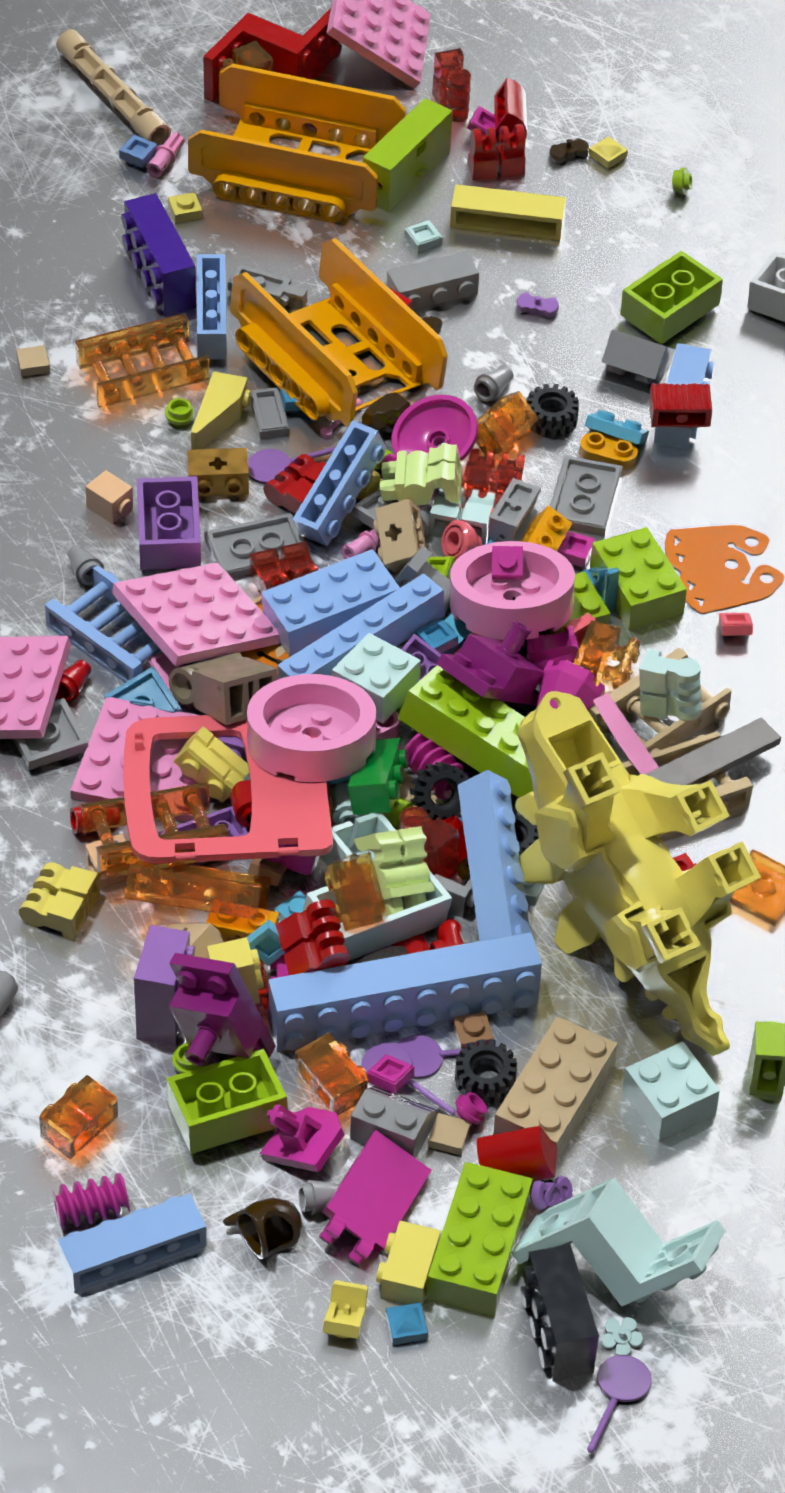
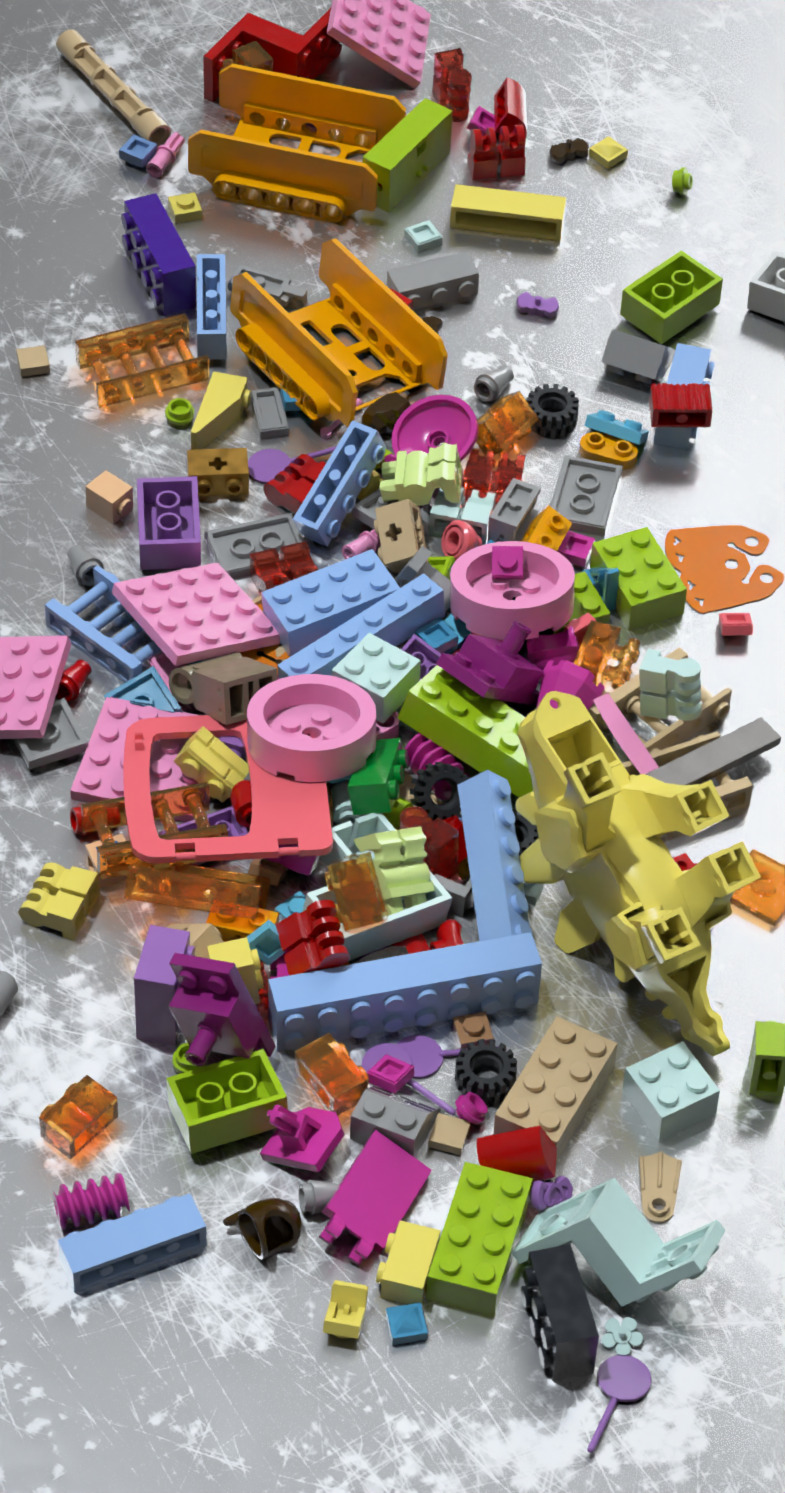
none -> tan piece [639,1151,682,1223]

